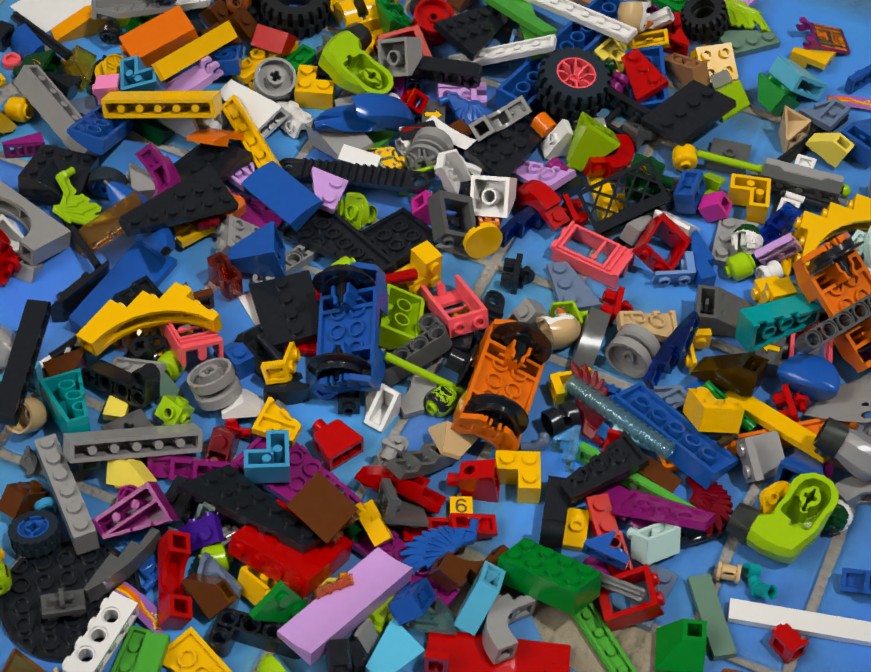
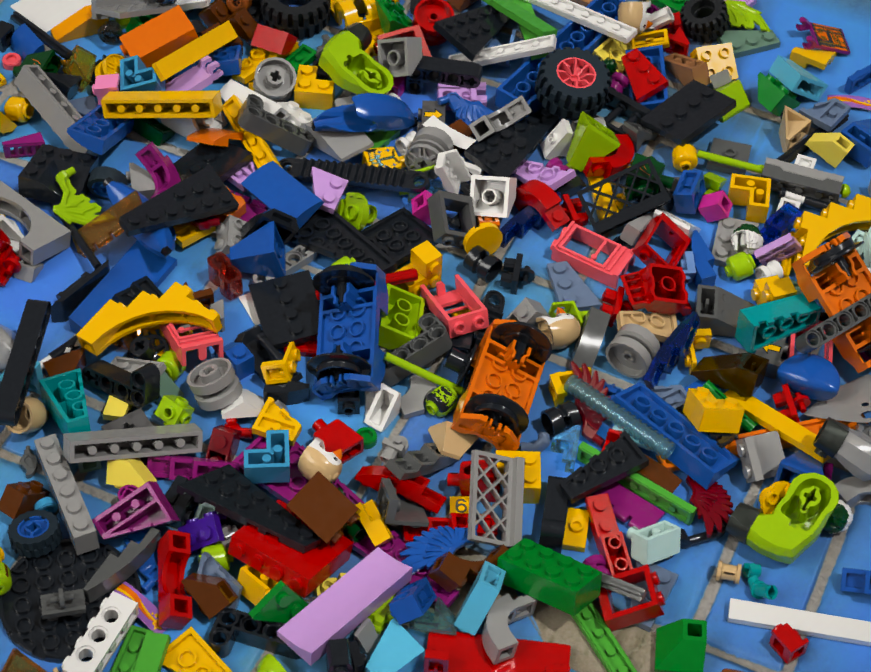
clear orange piece [313,571,354,600] -> none
white sticker [338,144,381,167] -> none
black sticker [398,120,436,141] -> none
red brick [400,88,430,115] -> none
orange brick [531,112,557,138] -> none
blue slope [582,531,630,571] -> none
magenta wing [612,489,715,531] -> none
sand green tile [687,573,737,661] -> none
none -> light grey slope [210,299,225,332]
none -> dark grey beam [238,94,315,156]
none -> black slope [241,208,299,246]
none -> tan piece [298,437,343,482]
none -> green tile [357,427,377,449]
none -> black wheel [464,245,503,283]
none -> light grey fence [467,449,525,549]
none -> red slope [620,263,694,316]

